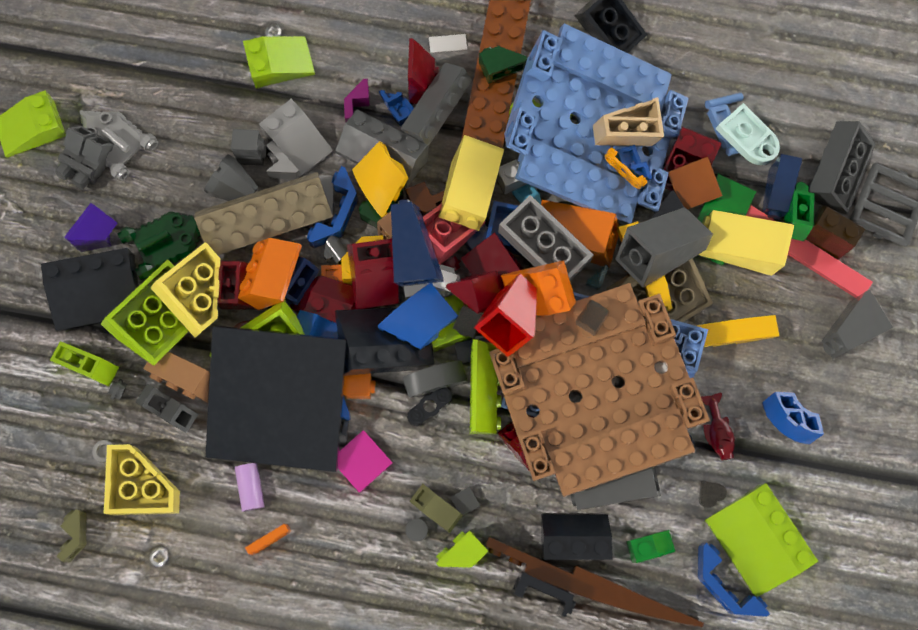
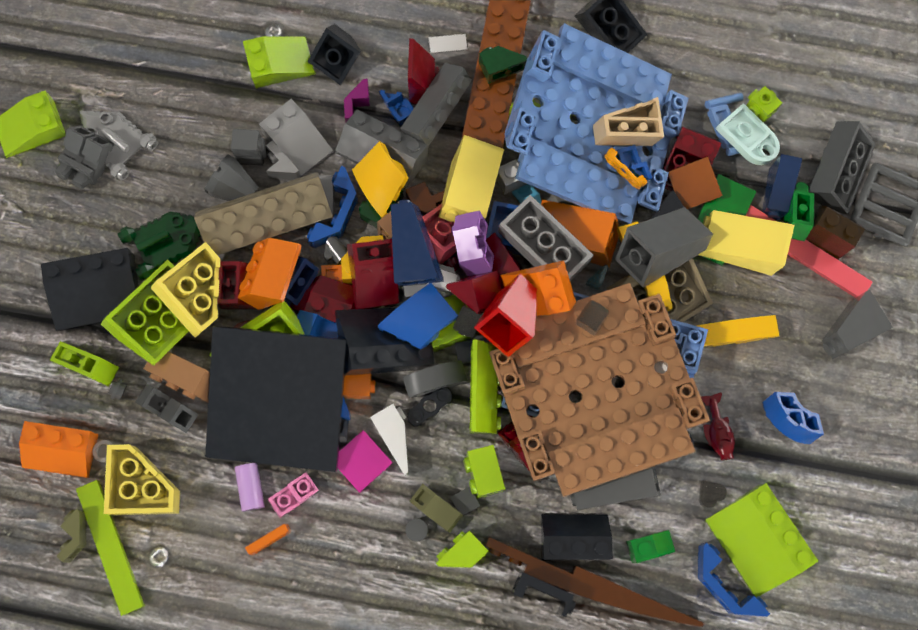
dark purple slope [64,203,118,252] -> none
none -> orange slope [19,421,99,478]
none -> lime tile [76,480,145,616]
none -> bright pink slope [268,472,319,518]
none -> black slope [307,24,361,85]
none -> white slope [370,404,409,476]
none -> medium lavender brick [452,210,494,276]
none -> lime brick [463,445,505,499]
none -> lime brick [746,86,782,123]

